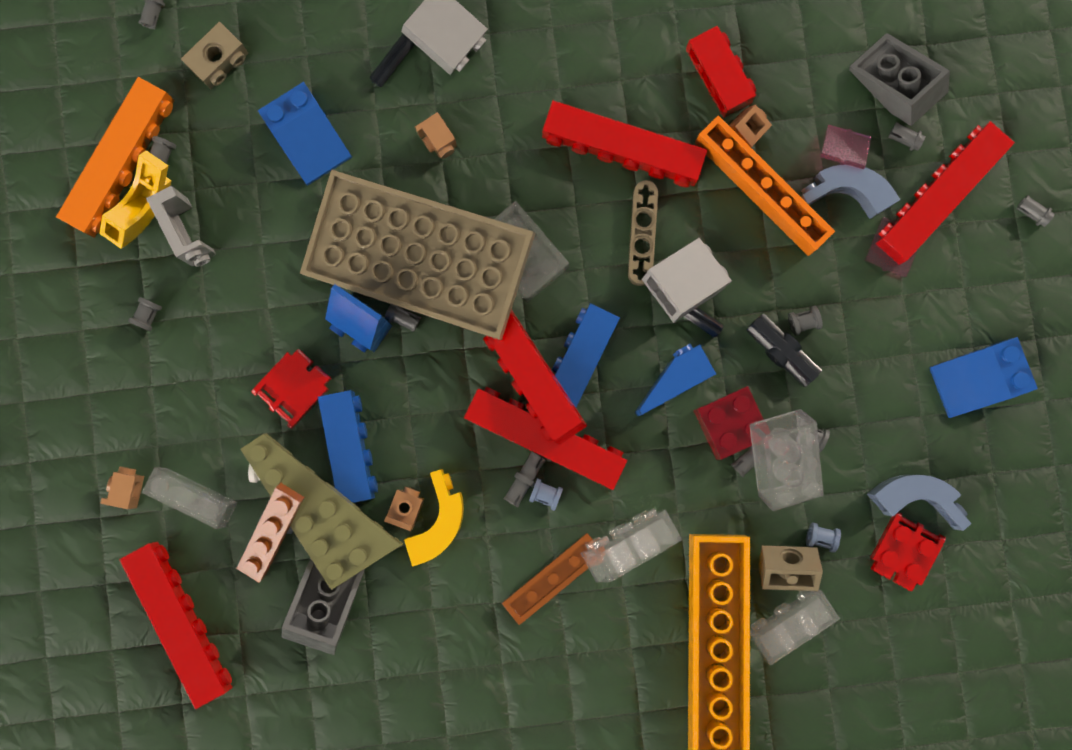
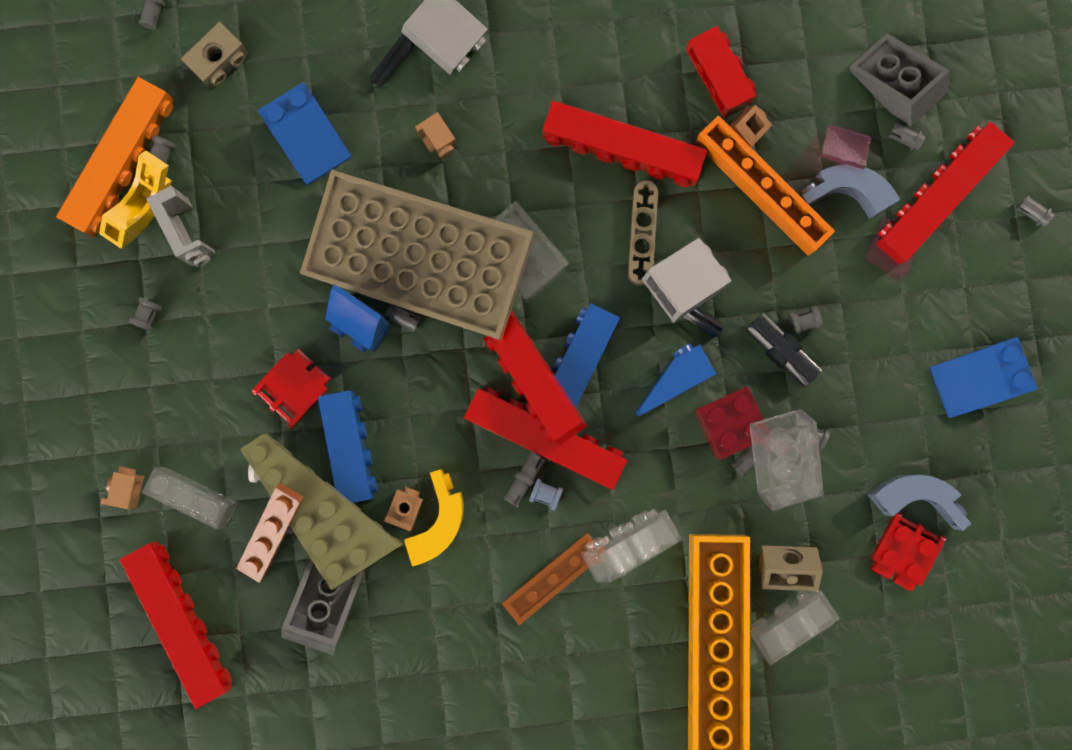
sand blue bush [806,522,841,553] -> none

